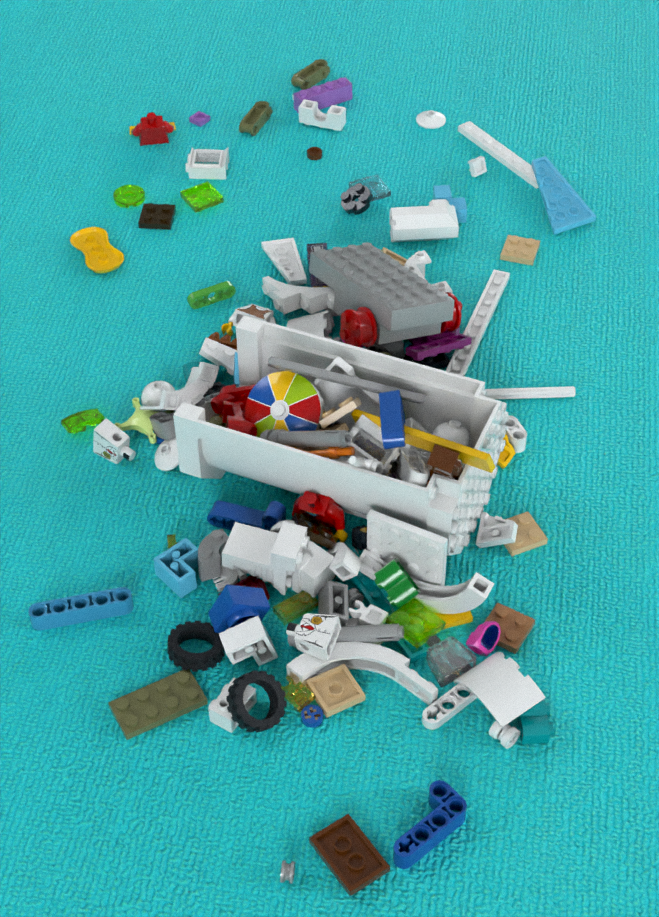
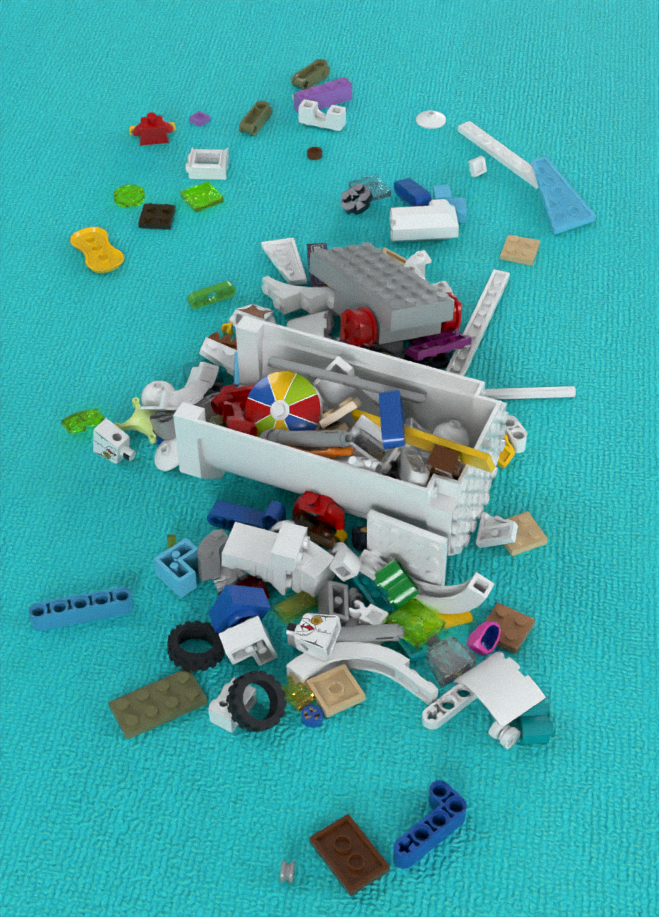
none -> blue beam [394,178,432,207]

